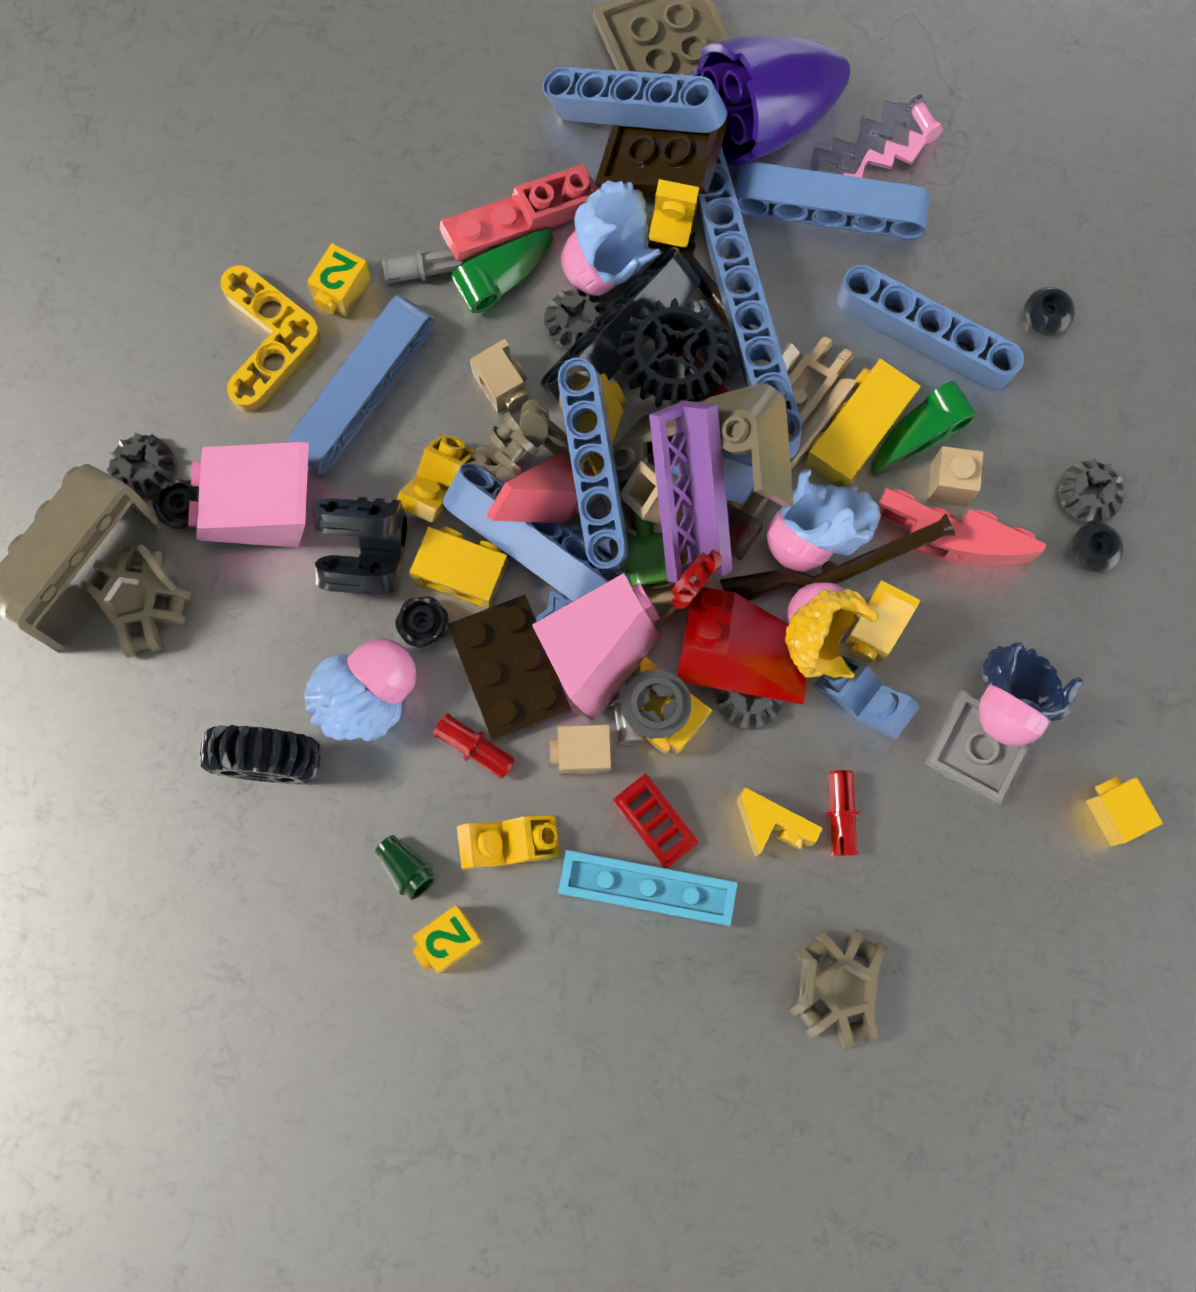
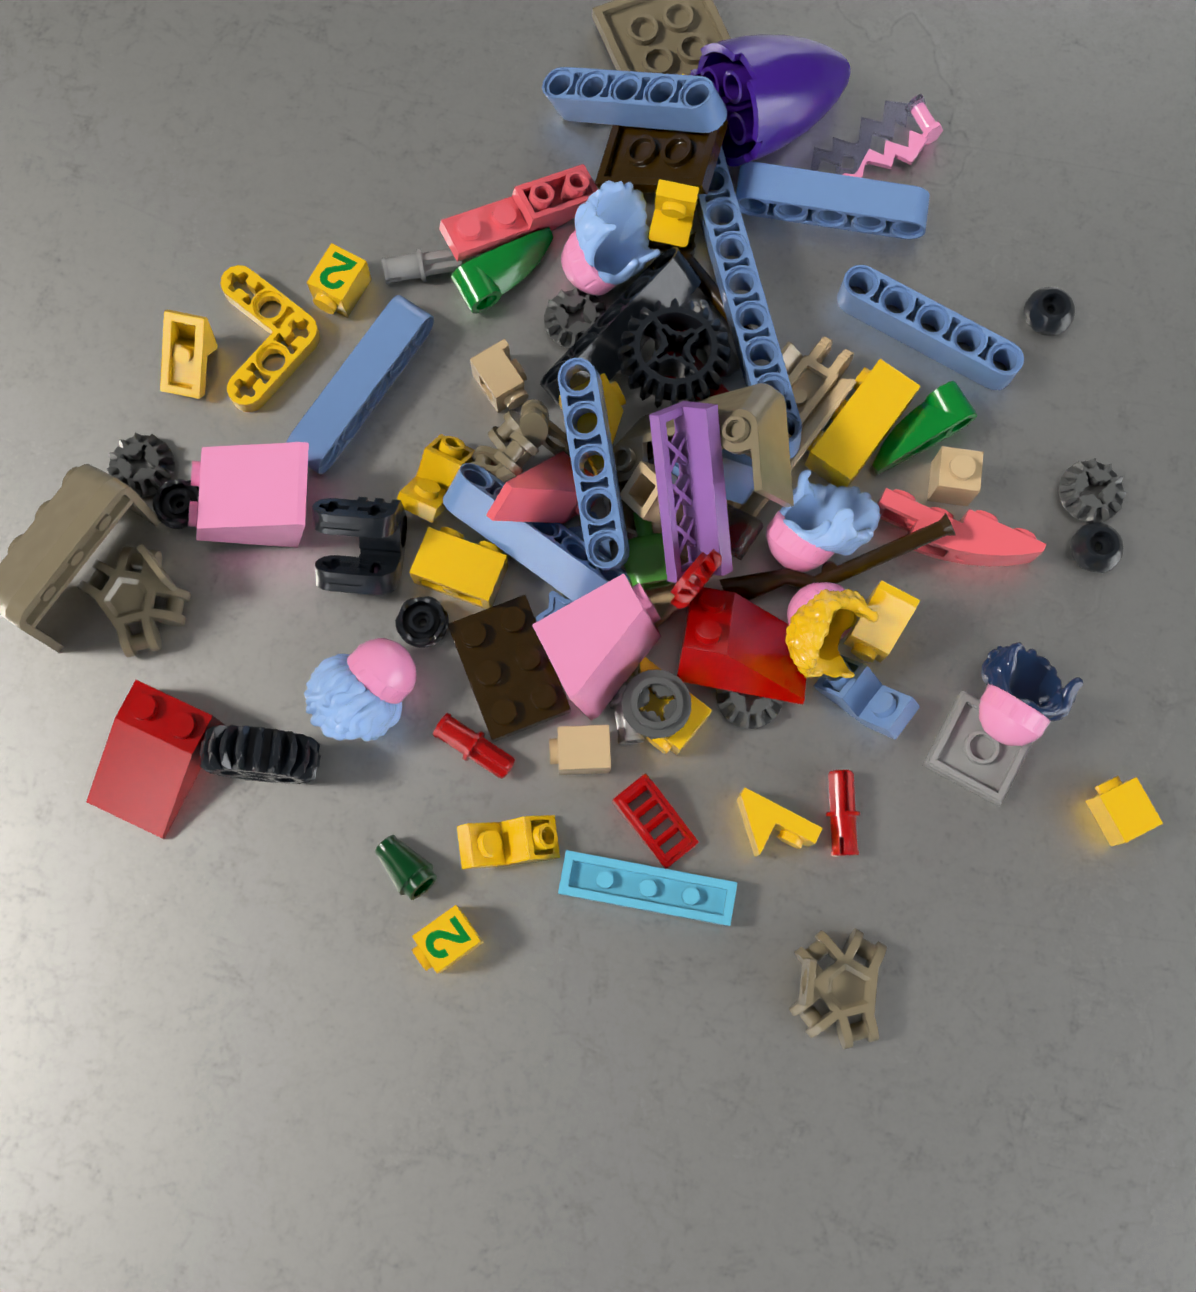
none -> slope [86,680,224,839]
none -> yellow slope [160,309,218,399]

